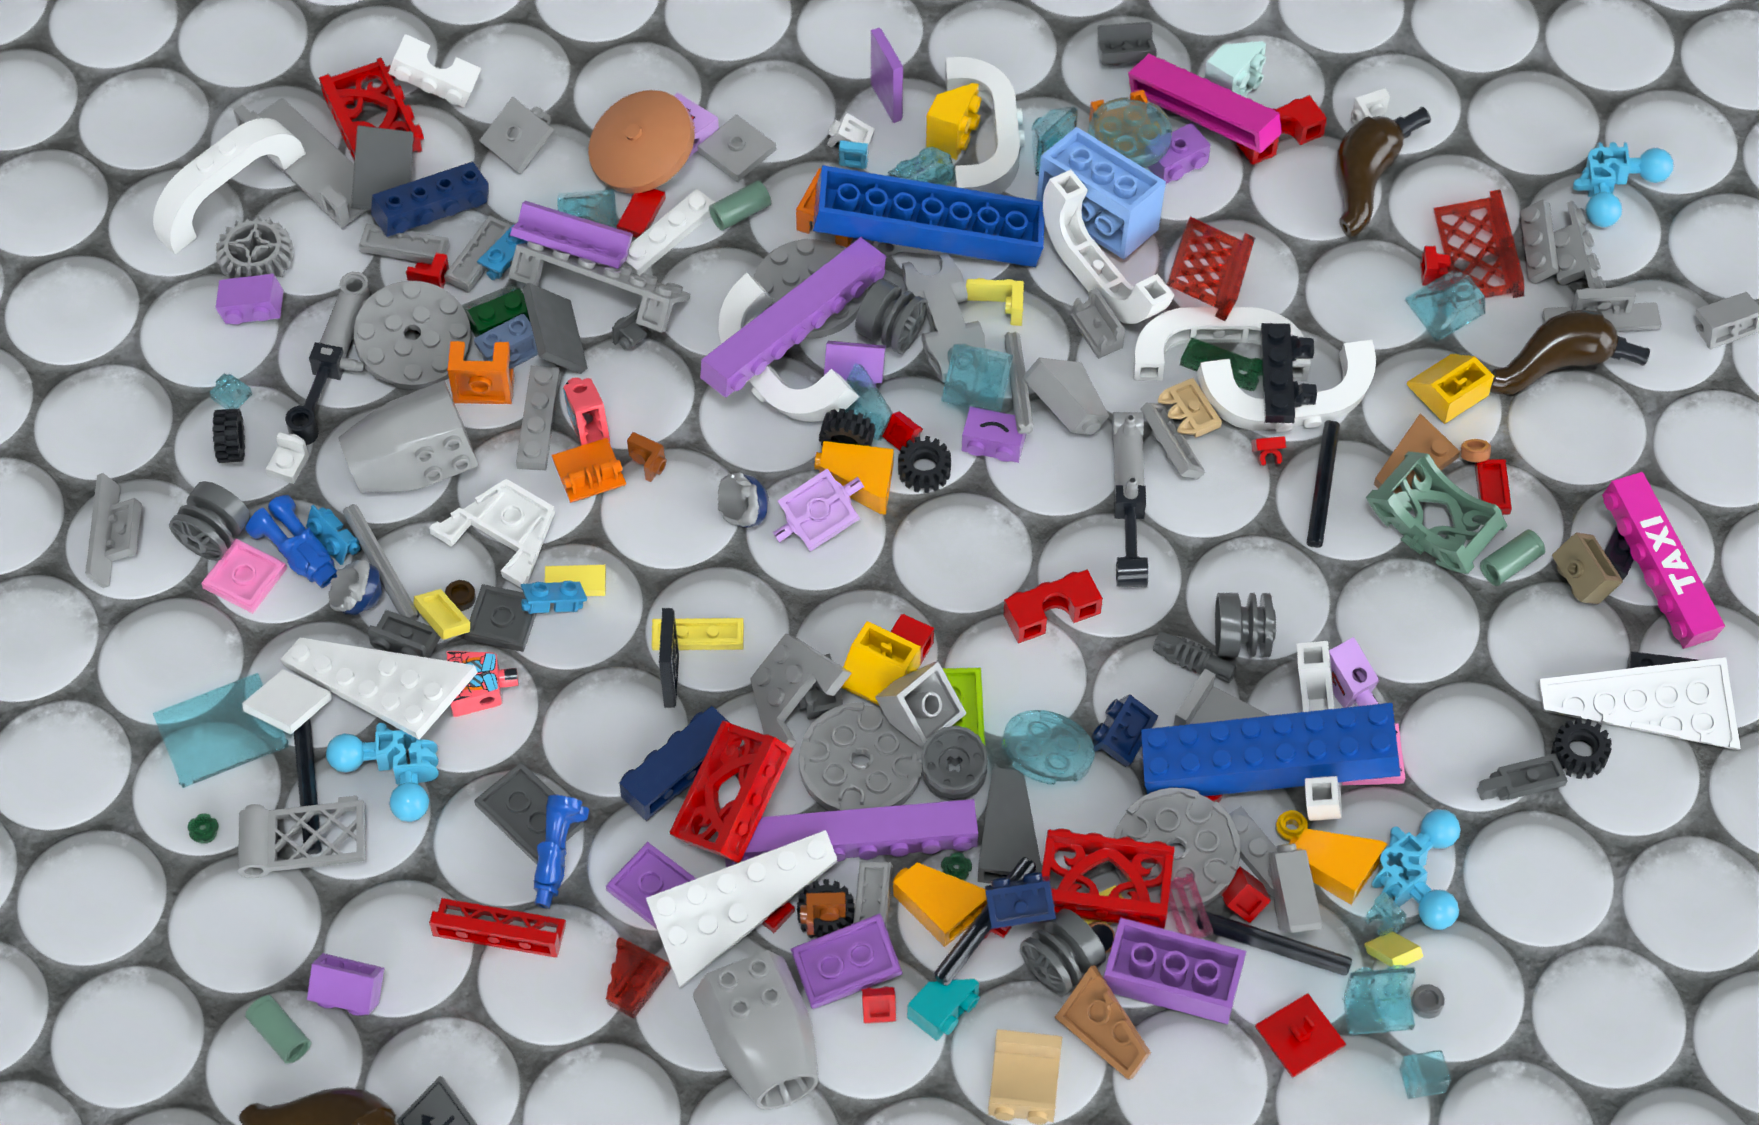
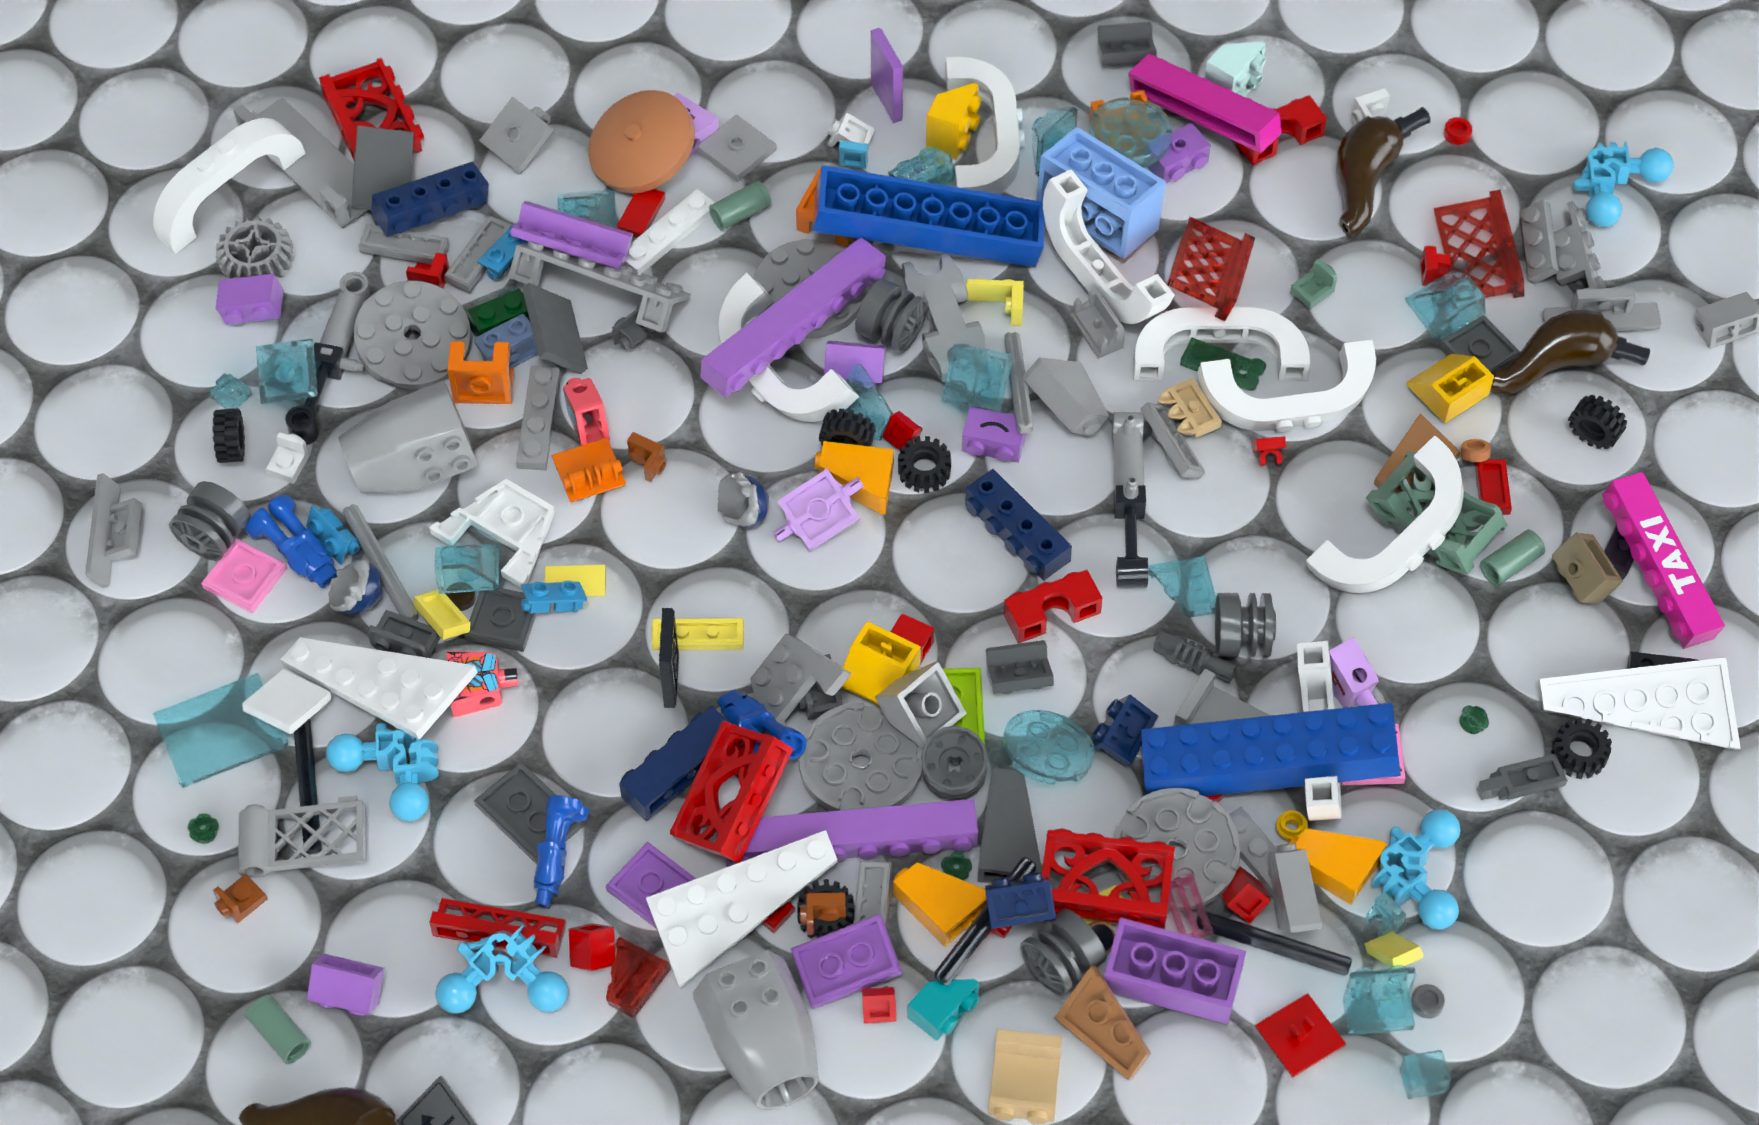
white arch [388,34,481,108] -> none
black hinge [1260,323,1317,423] -> none
black axle [1307,420,1340,548] -> none
none -> dark orange bracket [213,874,268,924]
none -> clear light blue slope [256,338,318,404]
none -> clear light blue slope [435,544,499,594]
none -> medium azure piece [435,925,569,1014]
none -> red panel [568,923,615,971]
none -> blue piece [717,690,806,760]
none -> dark blue brick [965,469,1072,581]
none -> dark grey bracket [986,640,1054,694]
none -> clear light blue wing [1148,556,1216,618]
none -> sand green bracket [1290,258,1338,310]
none -> white arch [1306,436,1464,593]
none -> dark grey tile [1438,315,1520,373]
none -> red tile [1443,117,1472,145]
none -> clear green plate [1459,705,1489,734]
none -> black tyre [1568,395,1627,449]

